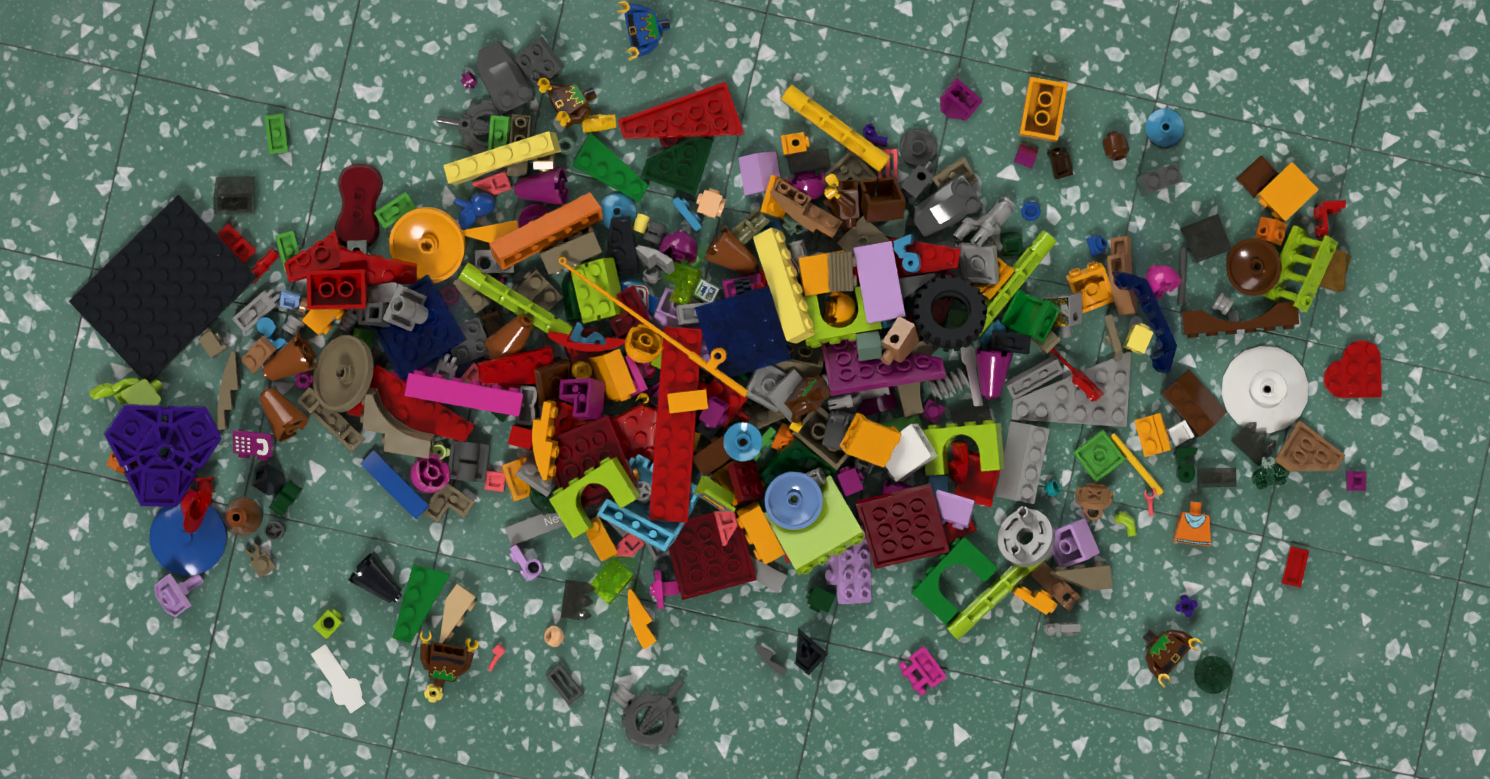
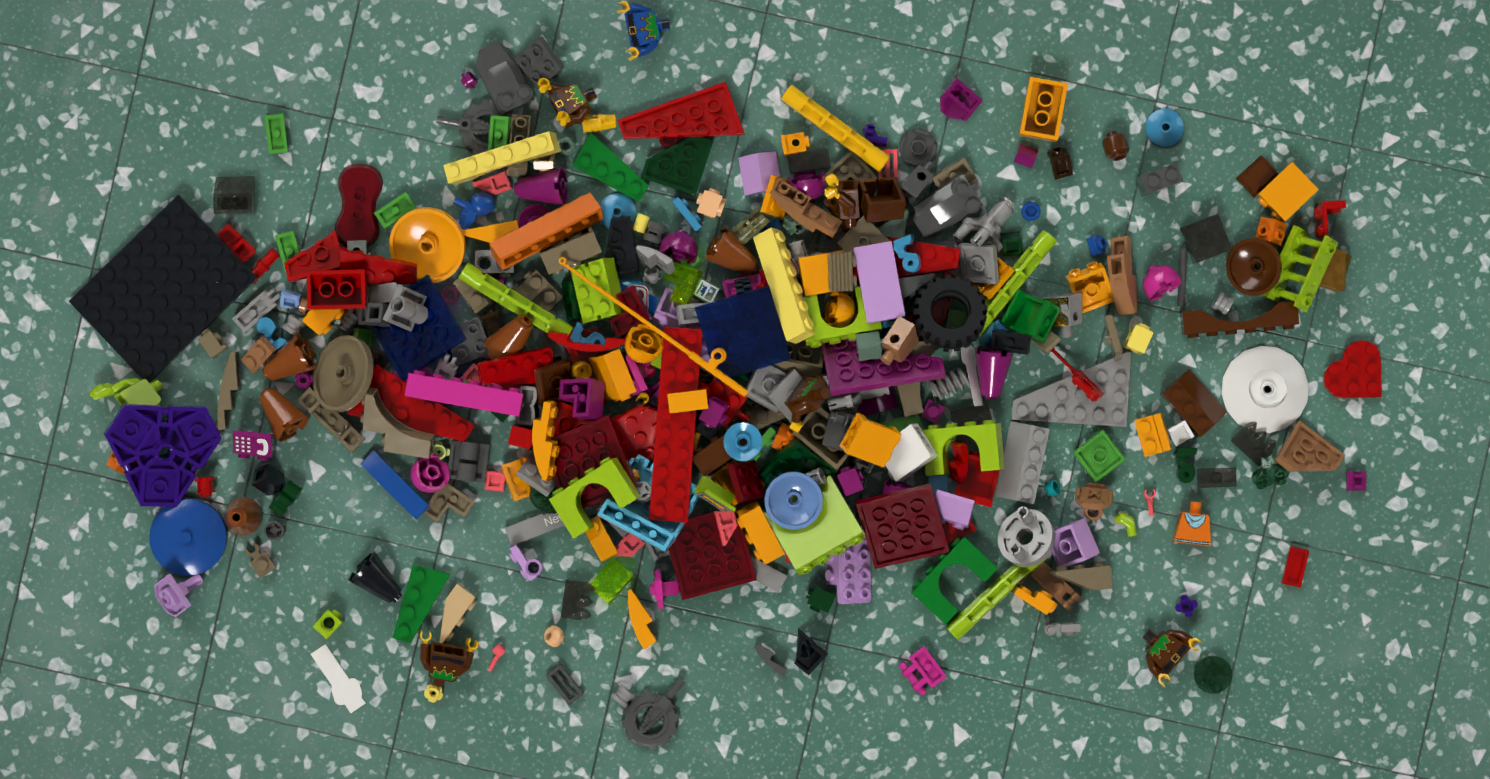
red piece [180,490,211,533] -> none
light grey plate [1005,355,1064,400] -> none
yellow bar [1110,433,1164,496] -> none
clear blue slope [1112,271,1177,374] -> none

